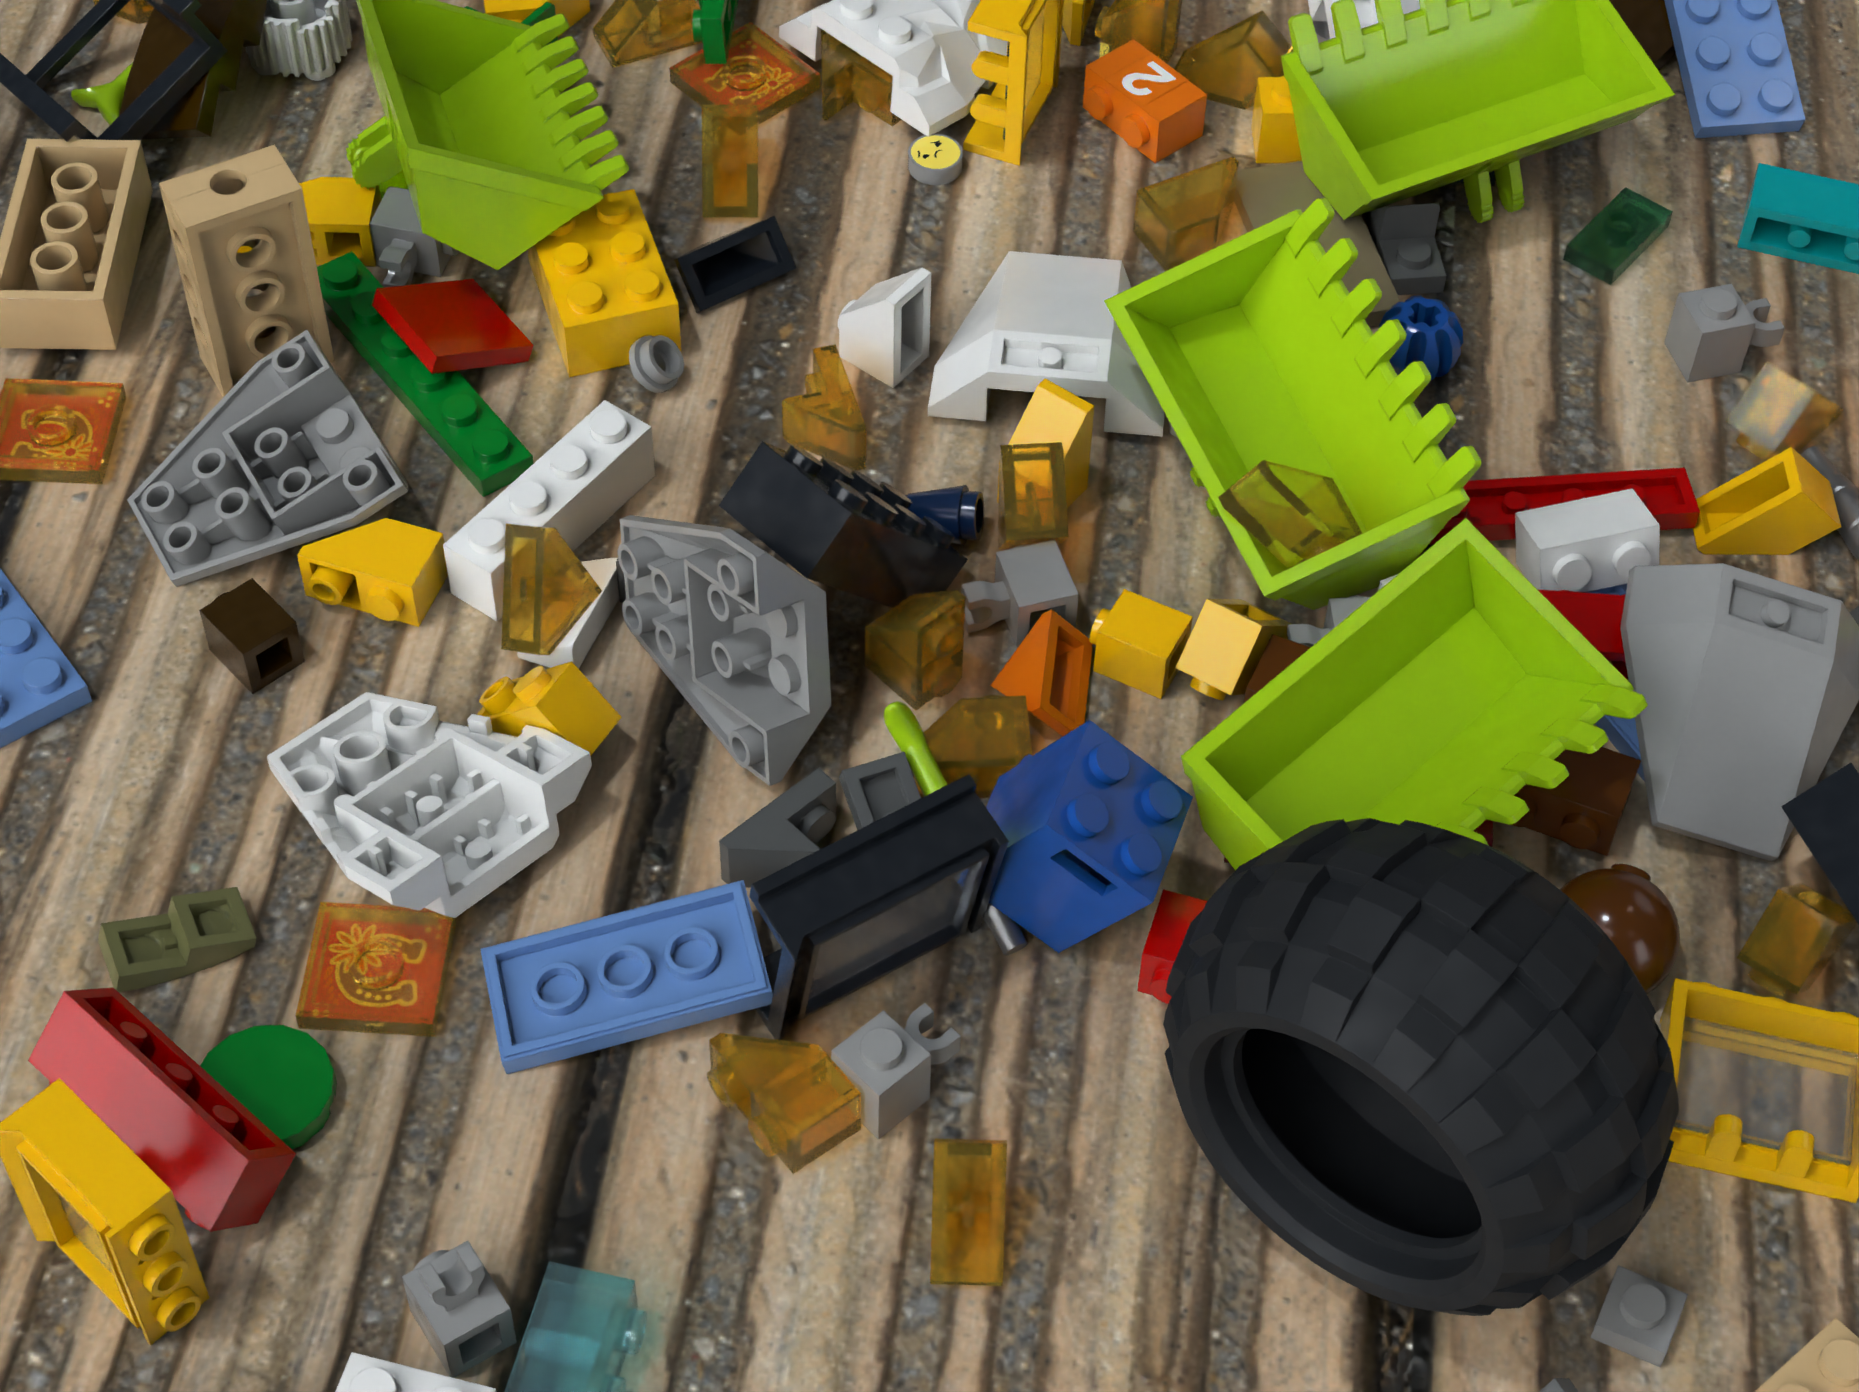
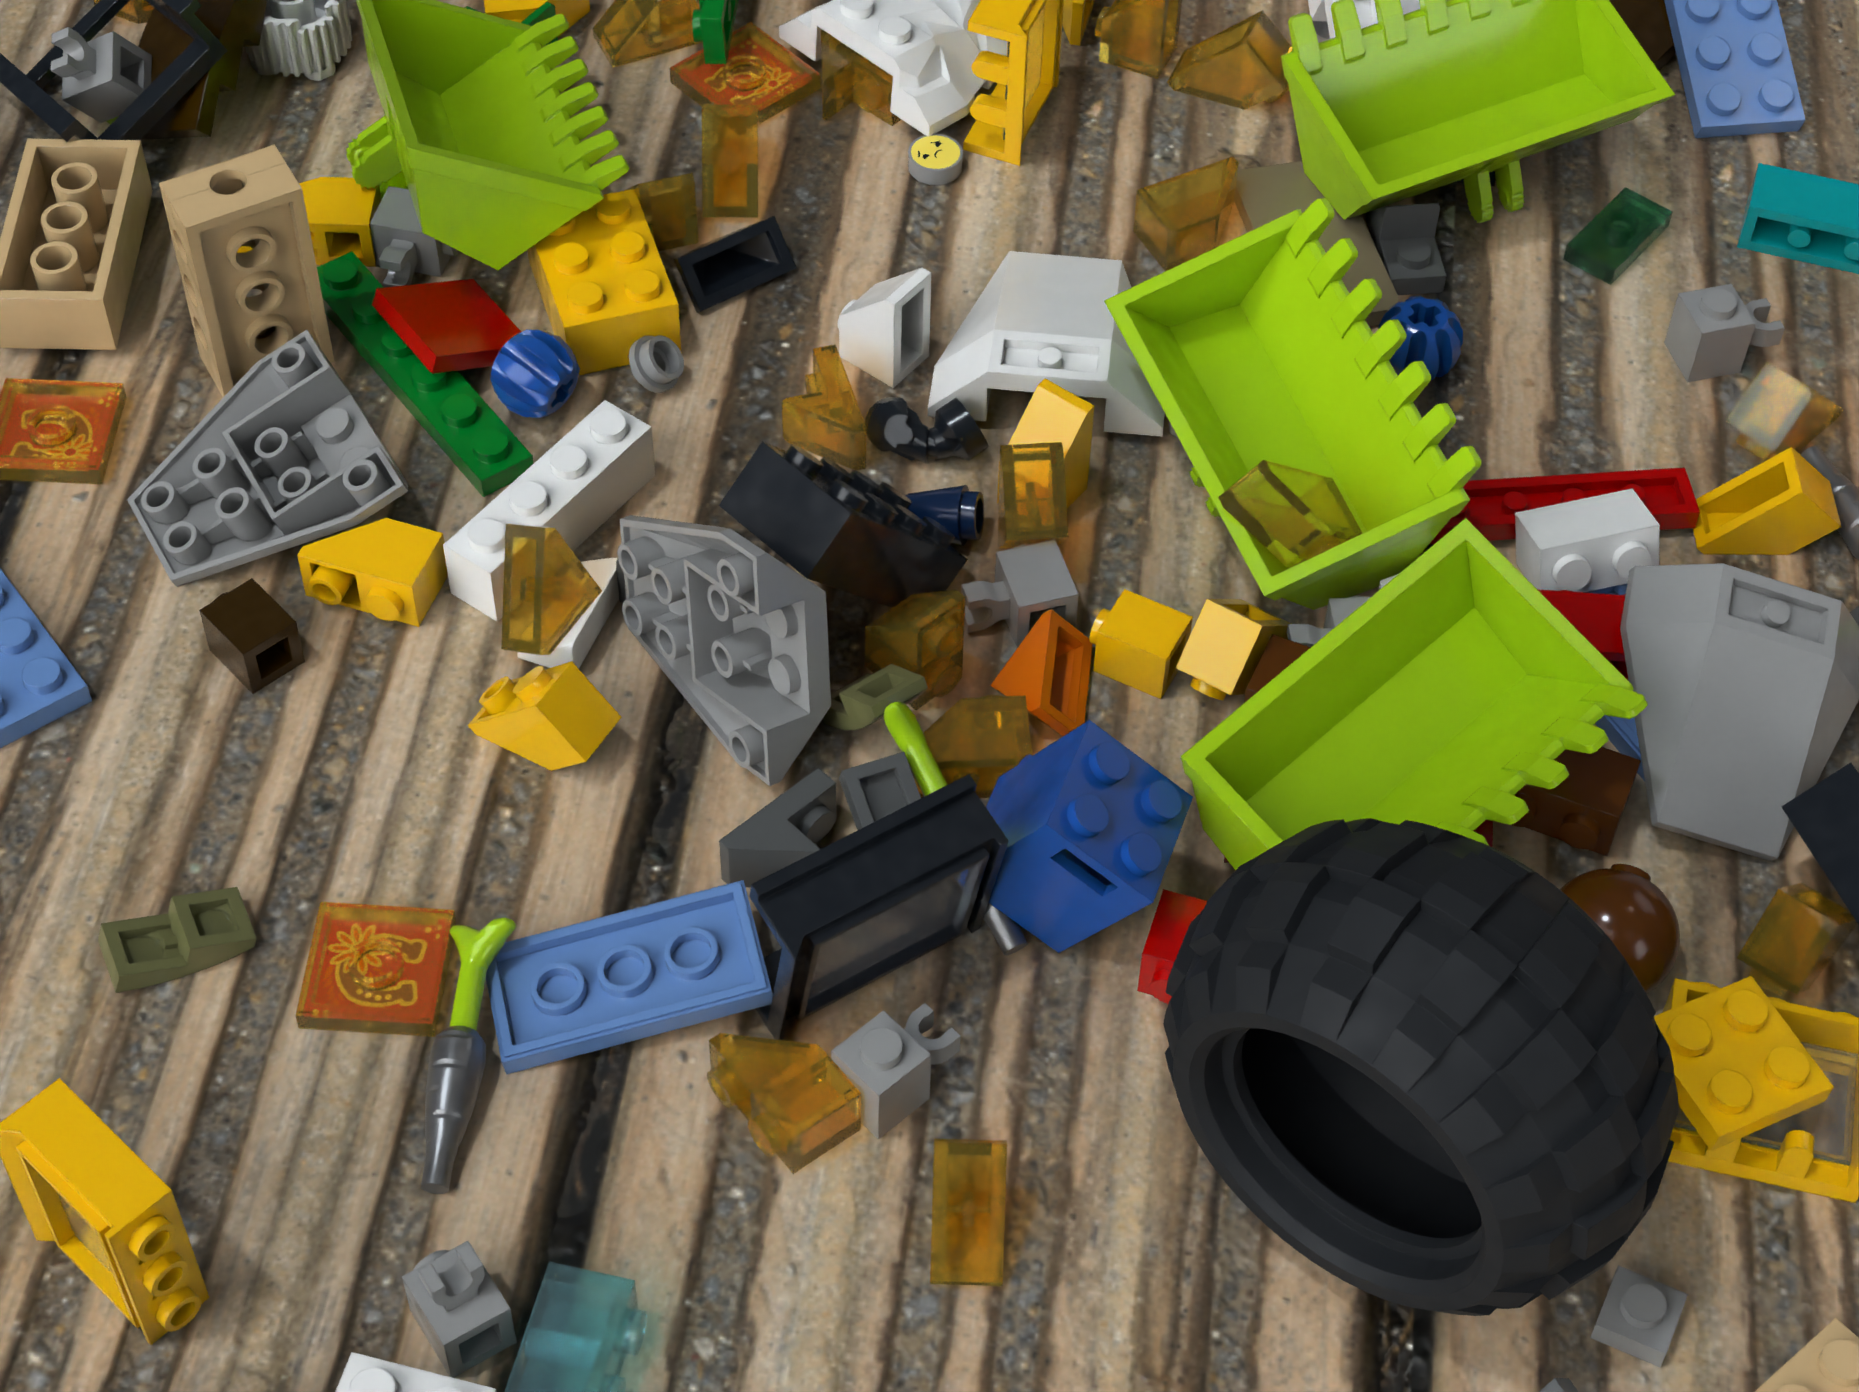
red brick [28,987,296,1232] -> none
green tile [200,1025,337,1150] -> none
white wedge [267,692,592,918] -> none
orange brick [1083,39,1207,164] -> none
yellow brick [1251,76,1302,163] -> none
none -> light grey brick [51,27,152,123]
none -> flat silver piece [421,918,516,1194]
none -> blue piece [490,329,580,418]
none -> clear yellow slope [624,173,698,252]
none -> olive slope [822,664,928,730]
none -> black arm [865,397,989,464]
none -> yellow plate [1654,976,1834,1151]

